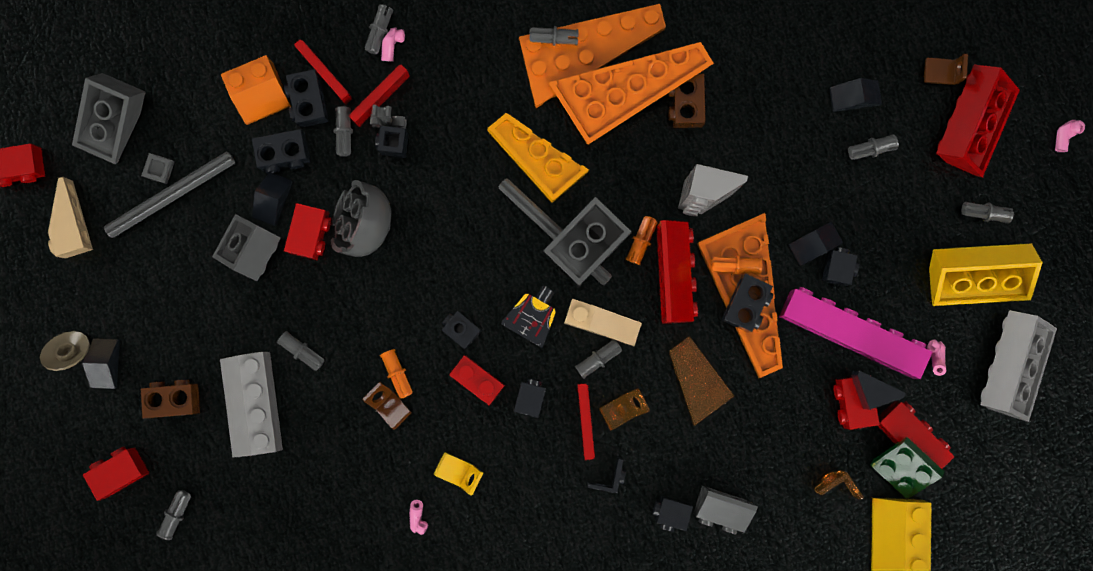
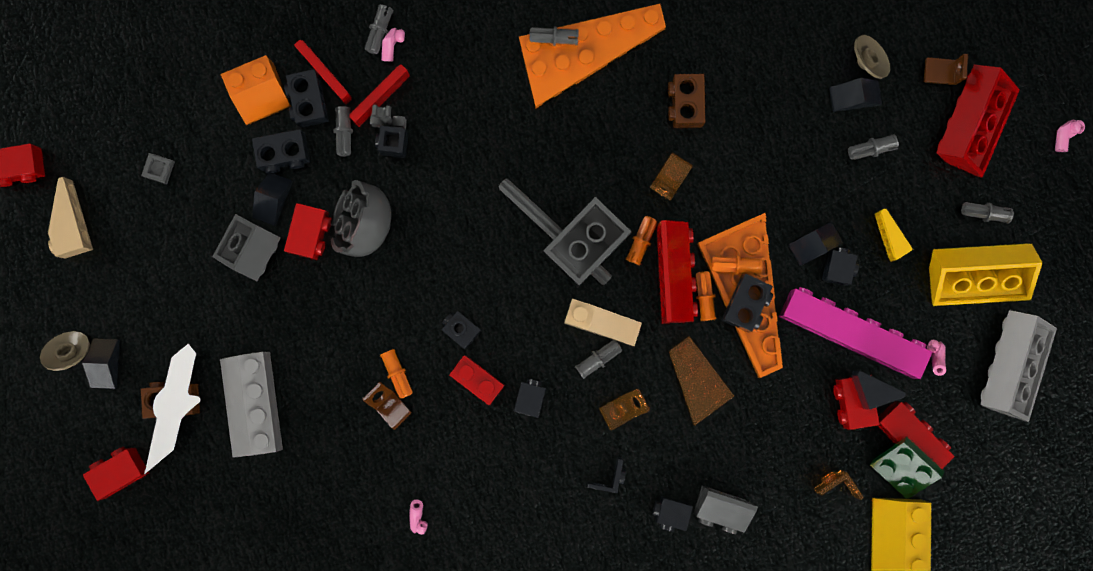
dark grey slope [72,73,145,164] -> none
dark grey axle [104,152,235,238] -> none
dark grey axle [156,490,191,540] -> none
dark grey axle [277,331,324,371] -> none
yellow bracket [434,452,483,495] -> none
light orange wing [487,113,589,202] -> none
black torso [501,285,556,348] -> none
orange wing [548,42,714,144] -> none
red tile [577,383,595,460] -> none
light grey slope [678,164,748,216] -> none
none -> white sticker [145,344,200,474]
none -> clear orange bracket [650,153,692,200]
none -> orange axle [696,271,716,321]
none -> dark tan dish [854,35,890,79]
none -> yellow slope [875,209,912,262]

